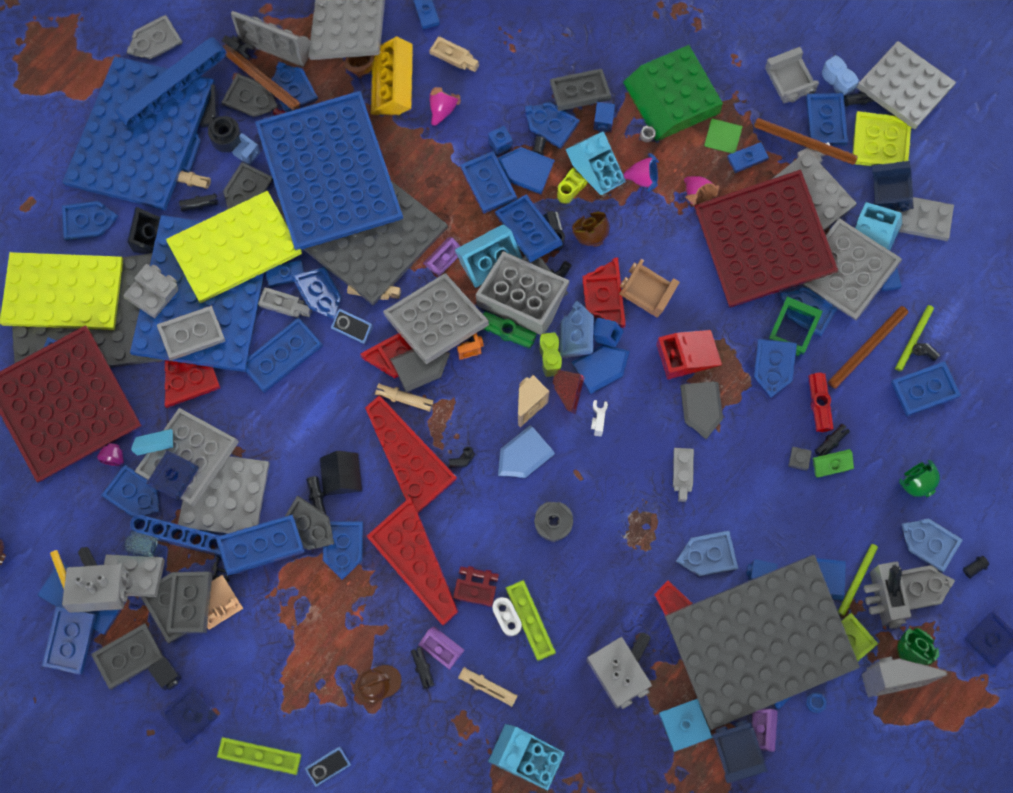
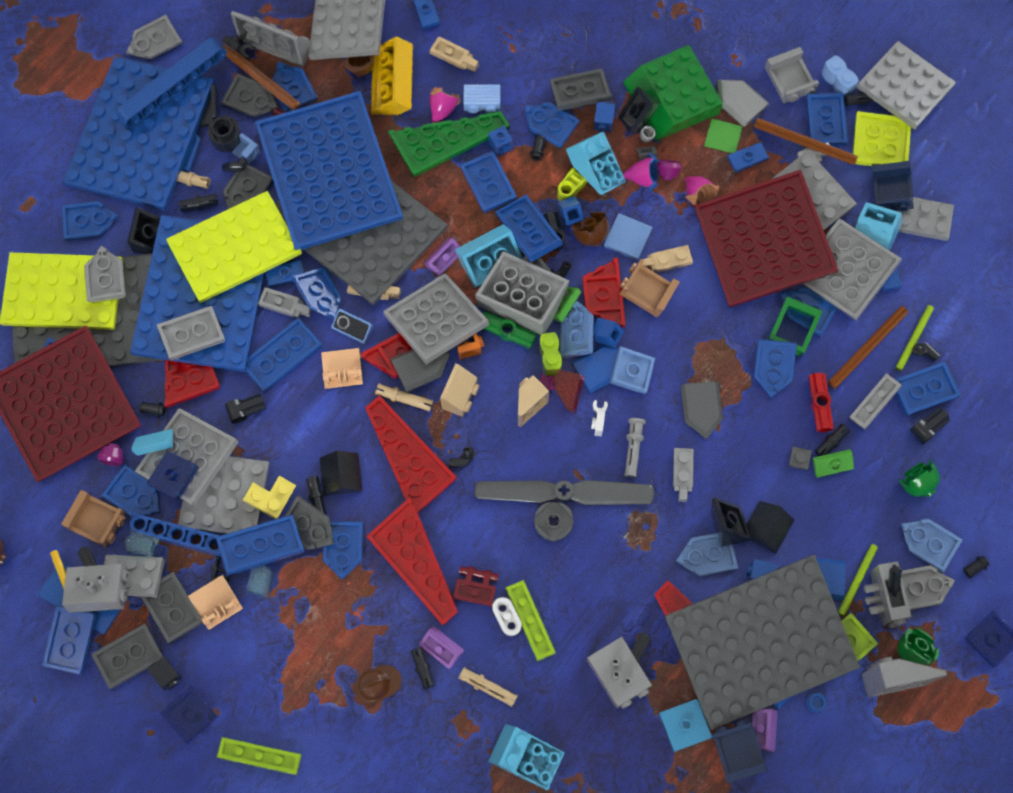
light grey plate [123,264,178,318] -> none
dark grey plate [167,572,213,633] -> none
black slope [304,747,351,787] -> none
blue tile [498,147,555,195] -> none
medium blue tile [498,425,555,478] -> none
slope [656,330,722,380] -> none
none -> medium nougat panel [61,490,126,548]
none -> light grey tile [84,246,126,303]
none -> black pin [140,401,166,418]
none -> black arm [221,158,247,172]
none -> black piece [225,393,266,424]
none -> light yellow plate [242,476,296,519]
none -> clear light blue brick [246,565,274,597]
none -> light nougat hinge [321,348,363,389]
none -> green wing [388,111,510,178]
none -> tan slope [440,363,480,417]
none -> light blue brick [464,85,500,113]
none -> dark grey piece [474,480,654,505]
none -> magenta piece [539,372,555,390]
none -> bright green plate [553,287,581,322]
none -> blue brick [557,196,584,226]
none -> medium blue tile [604,213,653,261]
none -> medium blue tile [610,346,655,395]
none -> black slope [618,86,660,134]
none -> light grey pin [624,418,646,478]
none -> dark grey plate [636,146,658,161]
none -> tan hinge [642,245,693,273]
none -> magenta cone [657,160,682,180]
none -> black slope [711,497,751,547]
none -> light grey tile [717,80,769,127]
none -> black slope [747,501,794,554]
none -> light grey plate [850,373,902,430]
none -> black piece [910,407,950,444]

